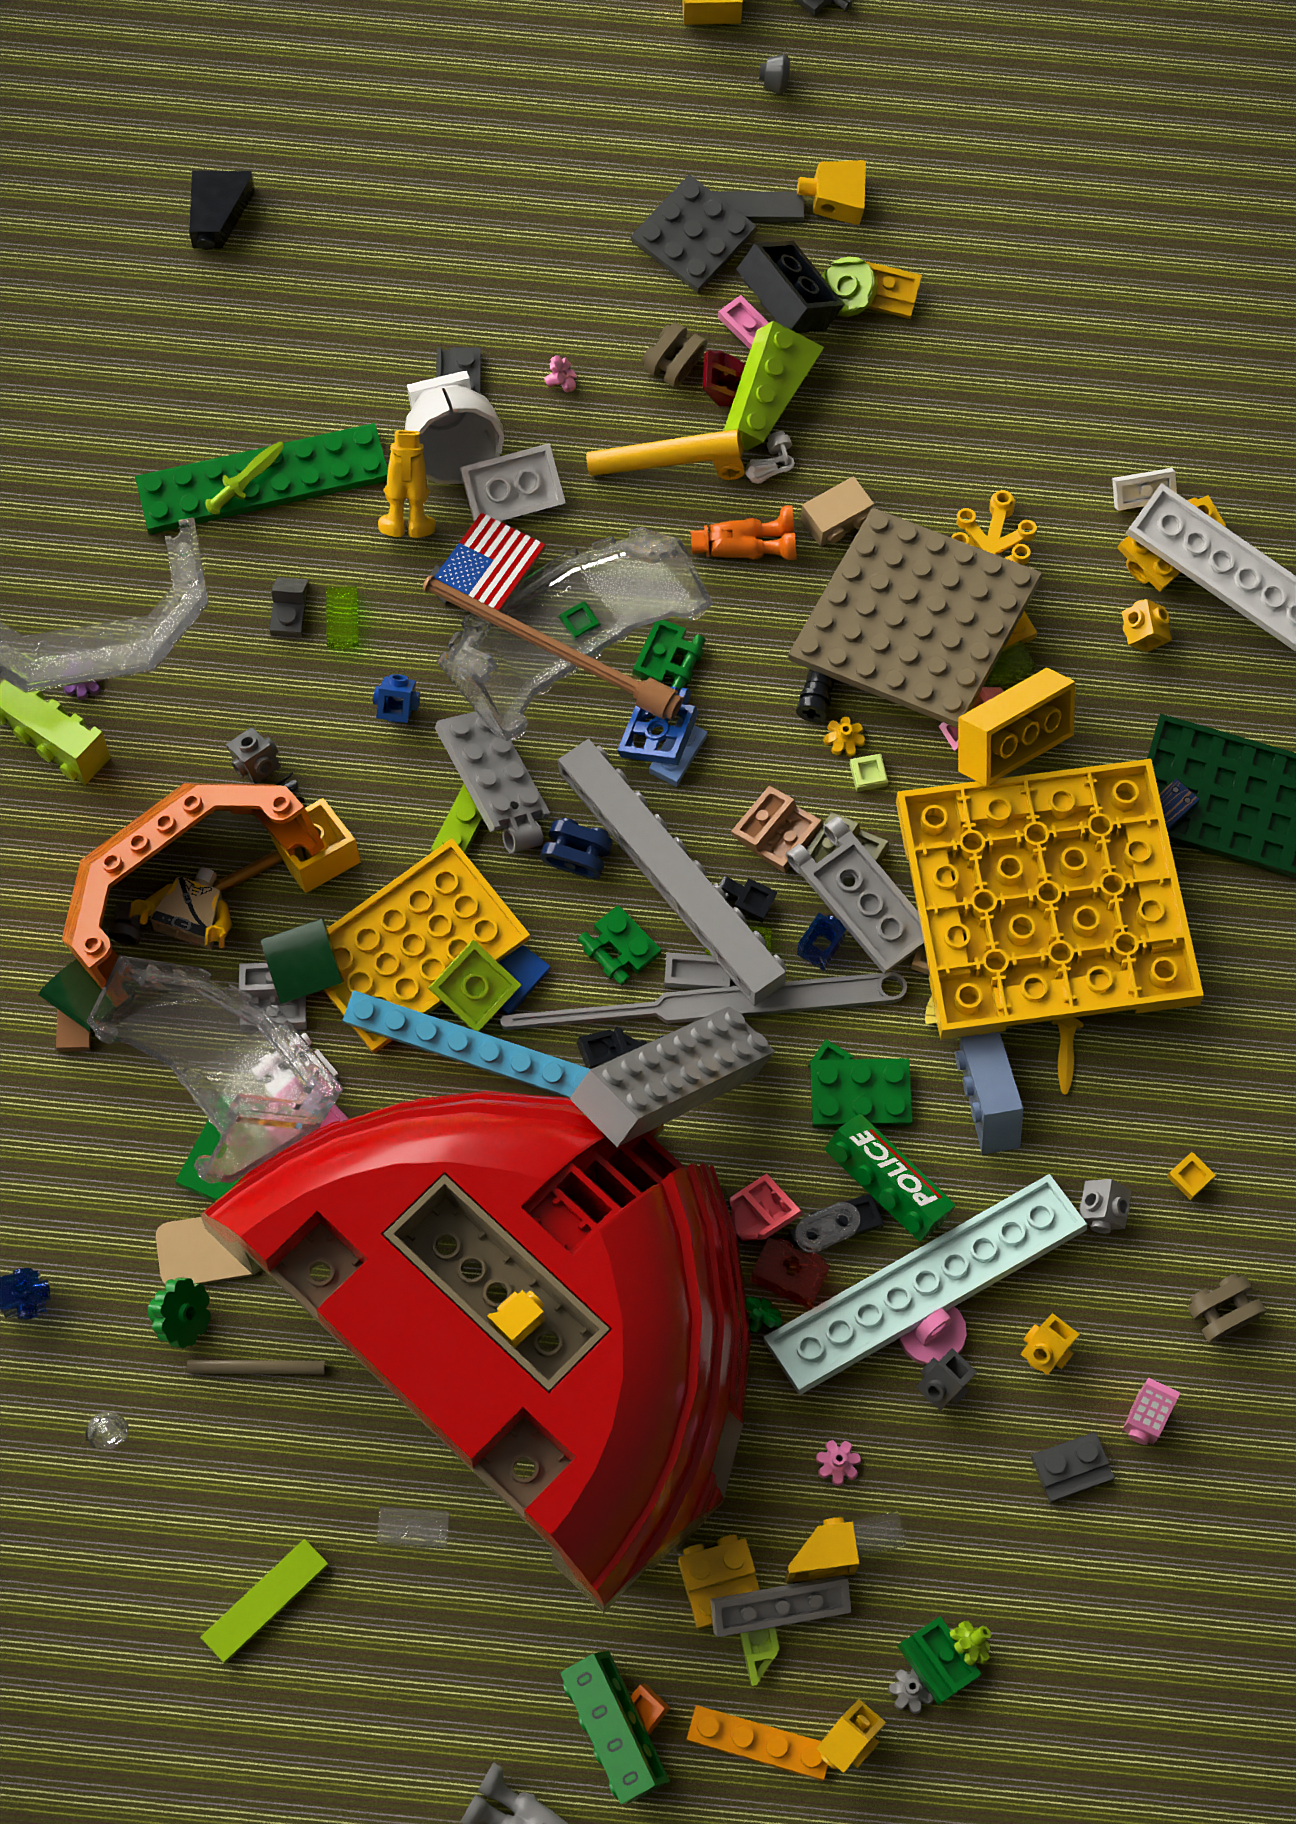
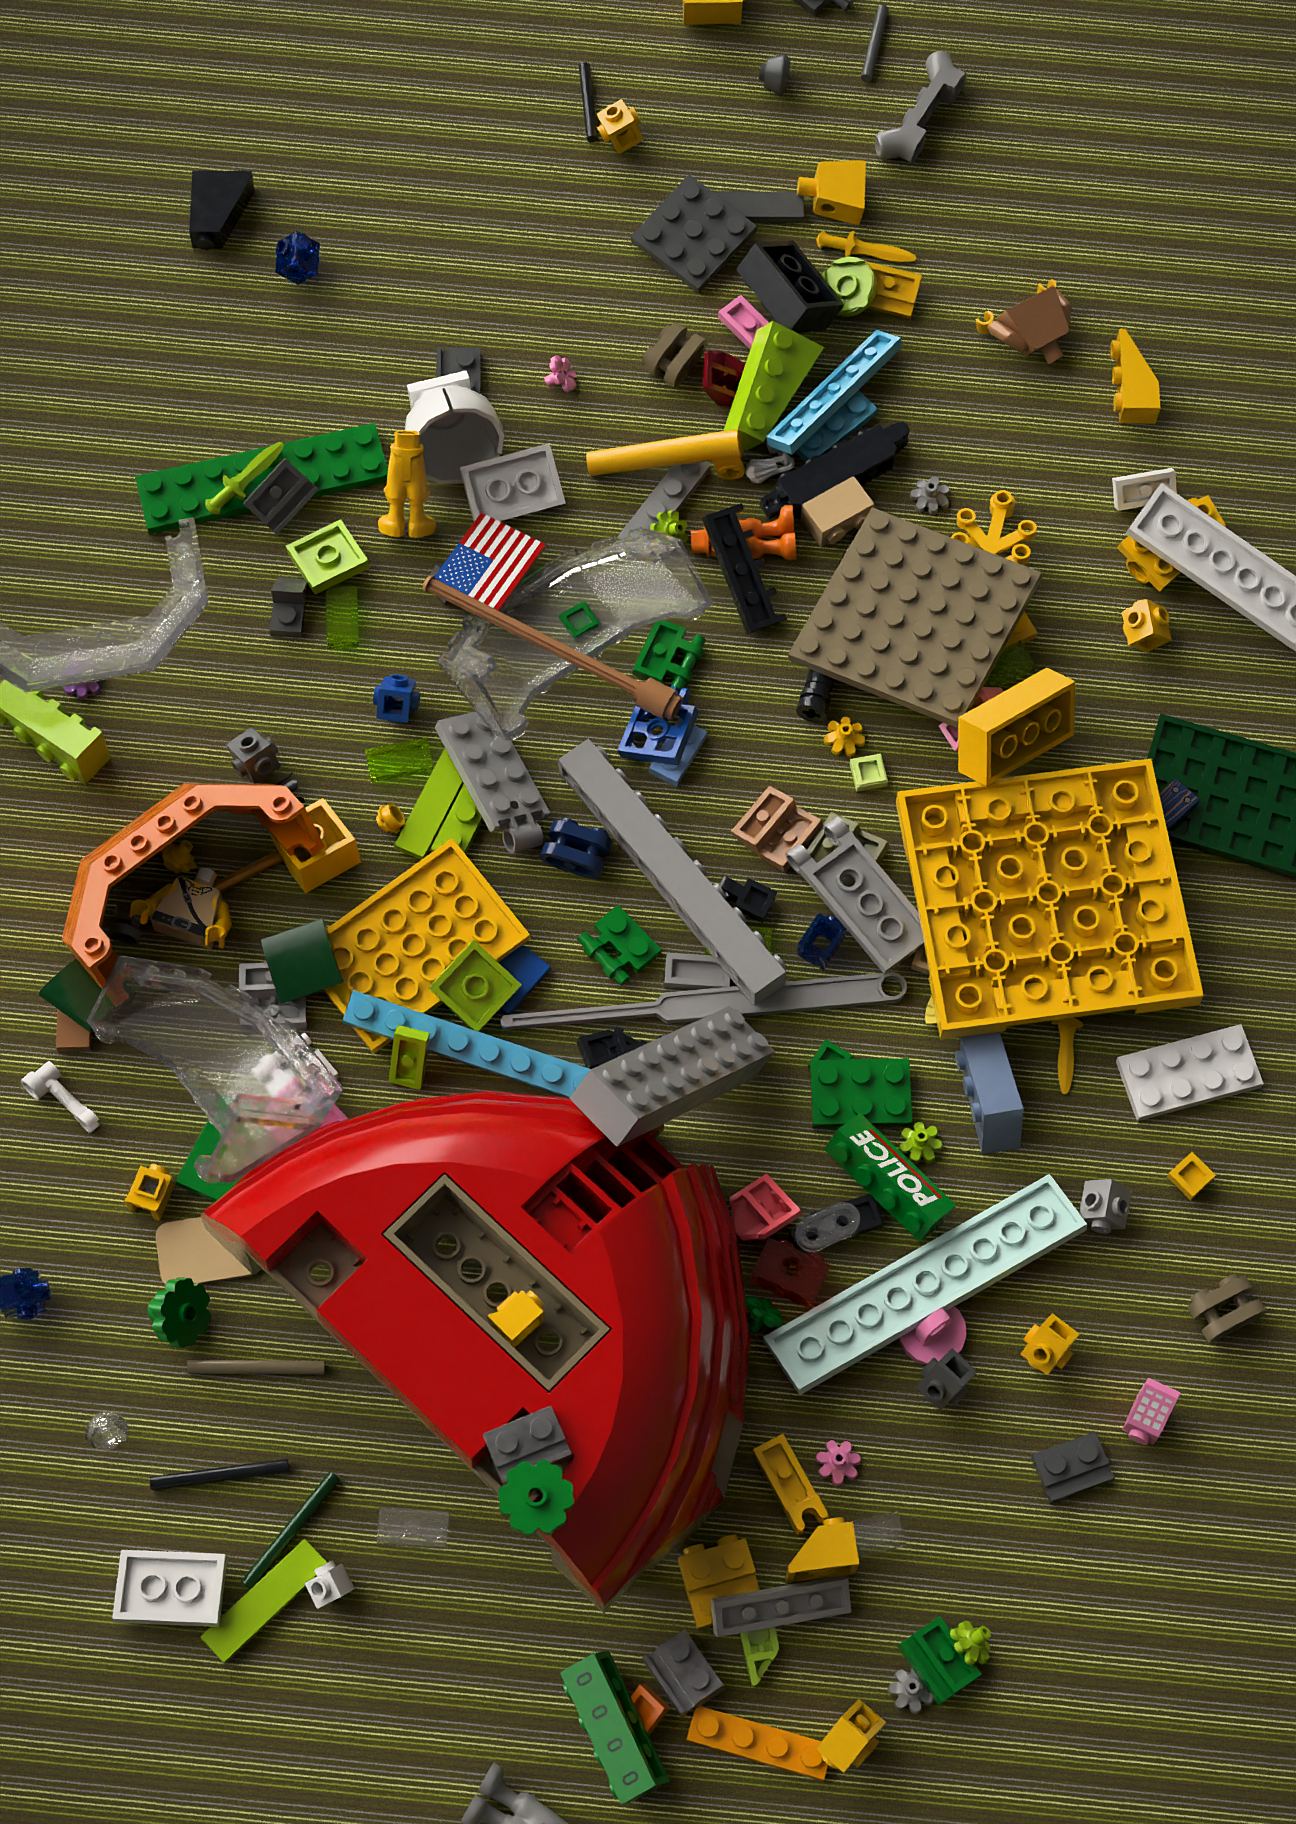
none -> white brick [20,1061,100,1133]
none -> white plate [112,1550,227,1627]
none -> yellow window [125,1164,175,1221]
none -> black bar [150,1459,290,1490]
none -> plant [161,840,196,874]
none -> dark green bar [241,1471,340,1589]
none -> dark grey plate [243,458,319,535]
none -> clear blue brick [275,231,320,285]
none -> lime tile [286,519,370,595]
none -> white plate [304,1560,355,1609]
none -> clear neon green tile [365,738,433,783]
none -> yellow plate [376,803,405,833]
none -> lime plate [388,1025,430,1090]
none -> lime tile [394,748,464,860]
none -> flat silver plate [483,1405,572,1486]
none -> green plant [498,1459,574,1537]
none -> black bar [579,62,598,142]
none -> yellow brick [596,99,644,154]
none -> light grey plate [616,462,711,559]
none -> flat silver plate [642,1629,725,1718]
none -> lime plant [650,510,688,551]
none -> black hinge [702,503,787,634]
none -> yellow plate [752,1434,829,1536]
none -> black hinge [760,421,910,520]
none -> medium azure plate [766,330,902,455]
none -> medium azure plate [795,390,878,462]
none -> yellow sword [816,231,917,262]
none -> dark grey bar [861,5,889,82]
none -> light grey plate [875,51,967,163]
none -> lime plant [899,1122,943,1164]
none -> light grey plant [910,477,950,515]
none -> medium nougat torso [976,280,1071,364]
none -> yellow slope [1110,329,1160,424]
none -> white plate [1116,1024,1264,1121]

